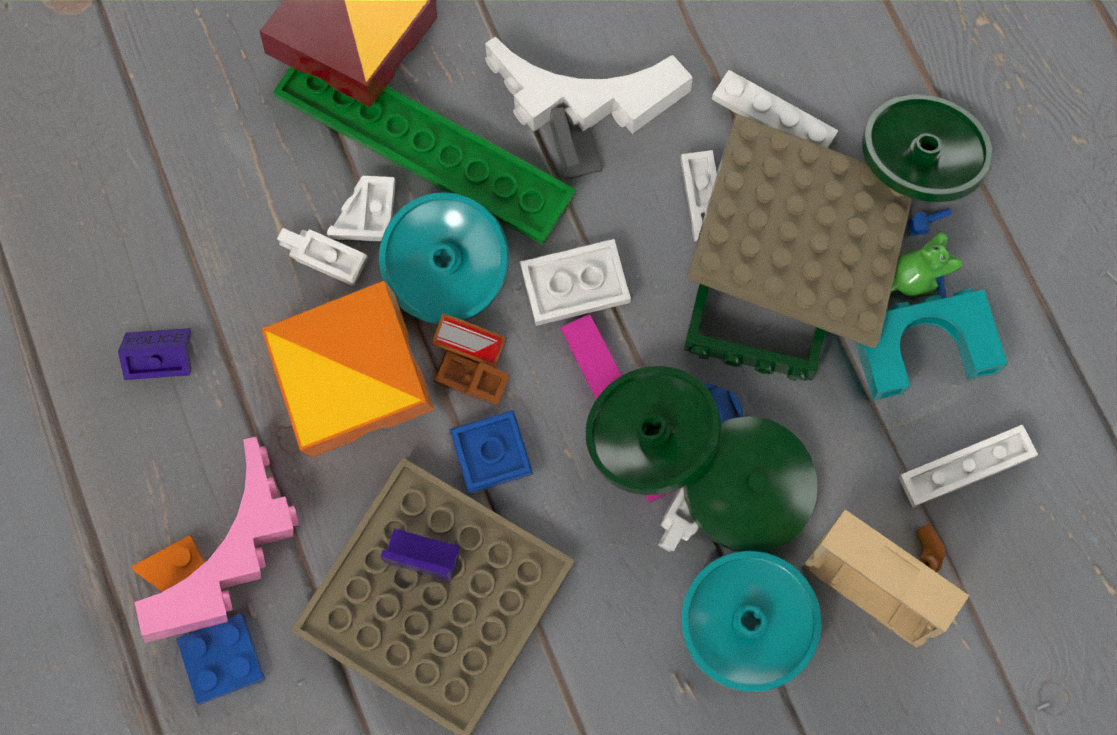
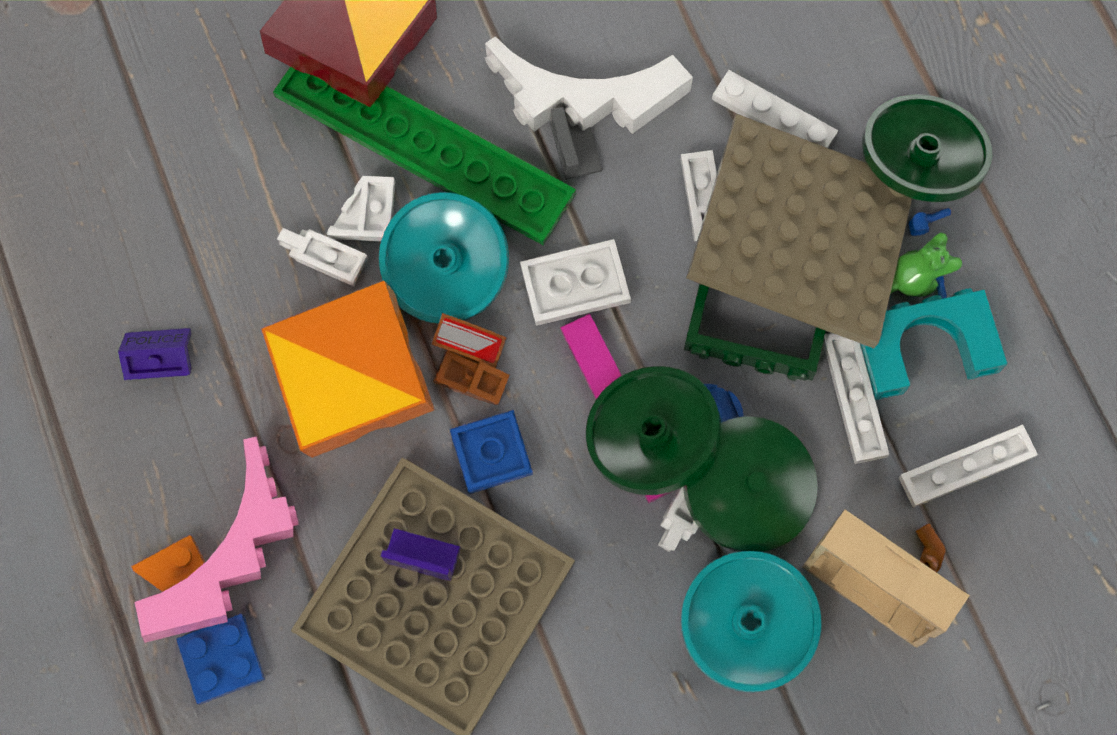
none -> white plate [823,333,889,464]

